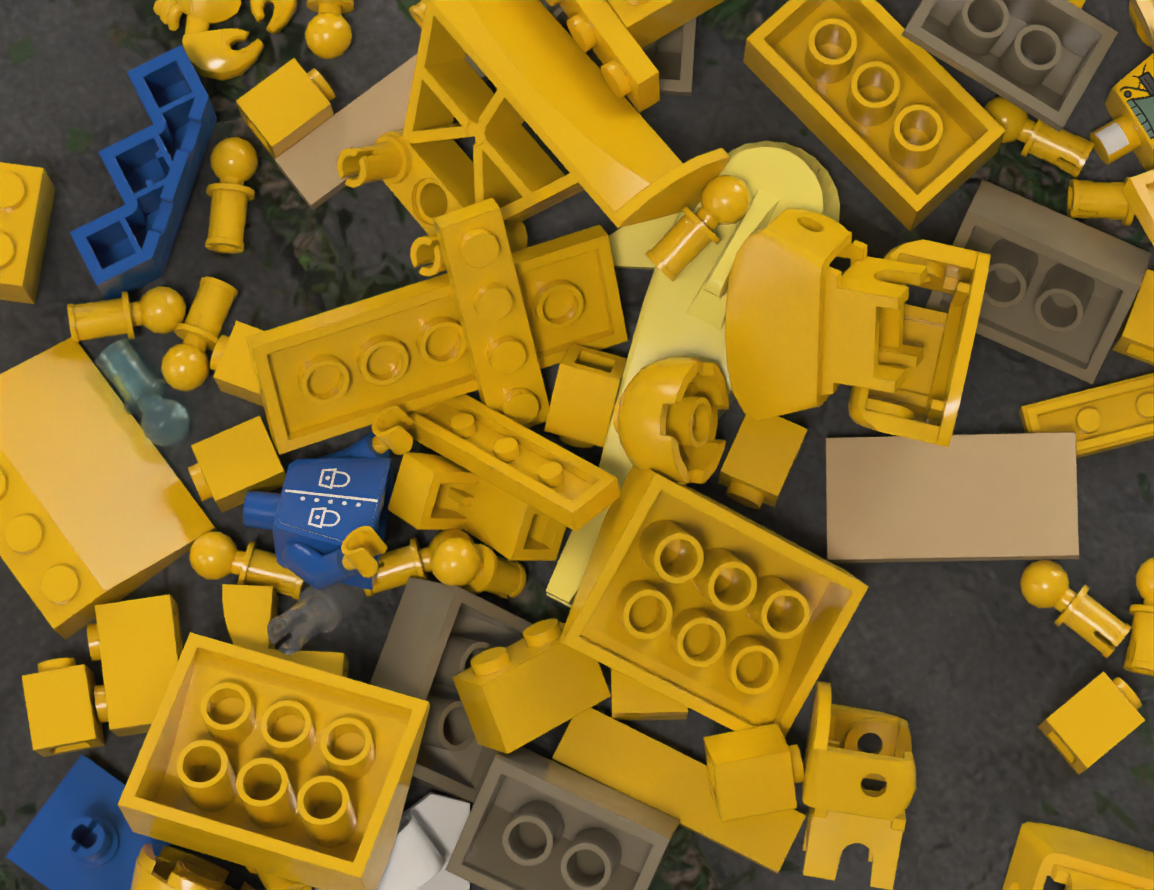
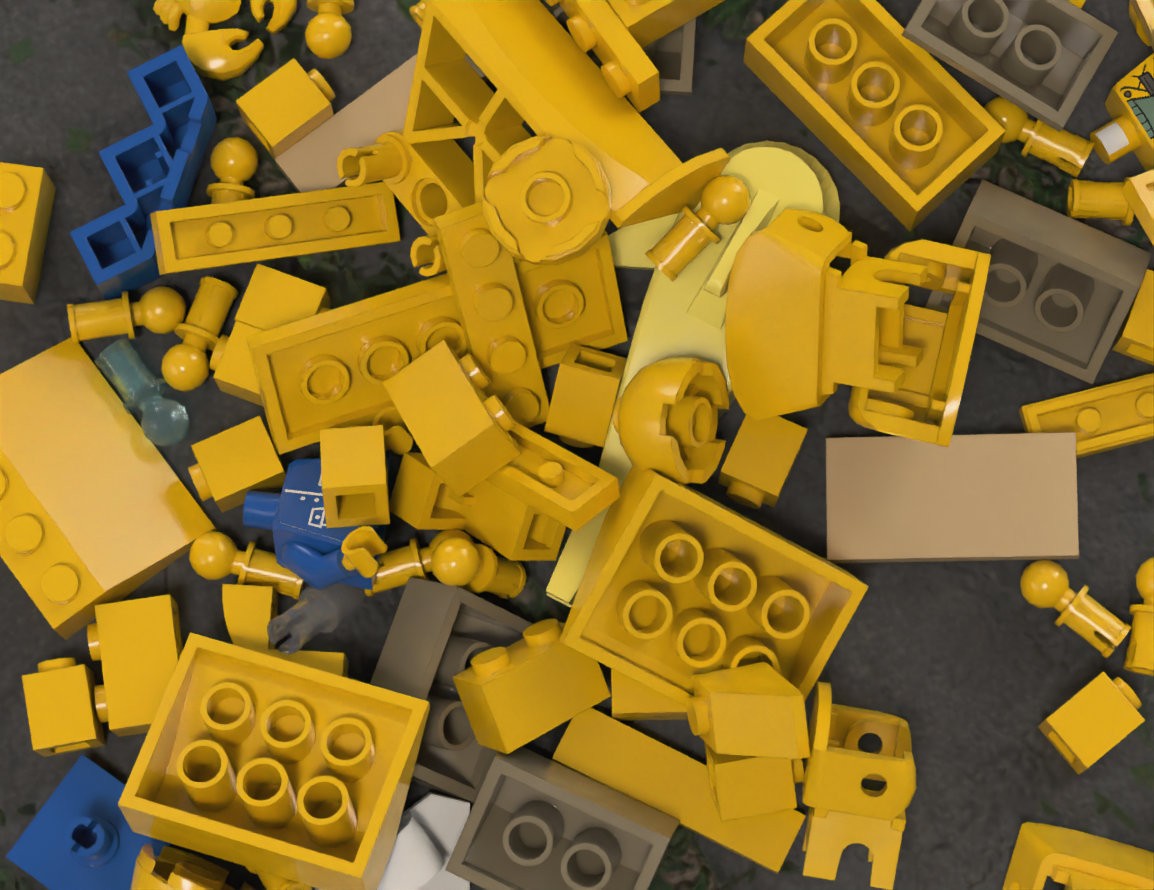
none -> yellow plate [150,182,401,275]
none -> yellow brick [234,263,332,331]
none -> yellow brick [320,425,390,528]
none -> yellow brick [382,340,521,497]
none -> yellow tile [482,136,612,265]
none -> yellow slope [686,662,811,759]

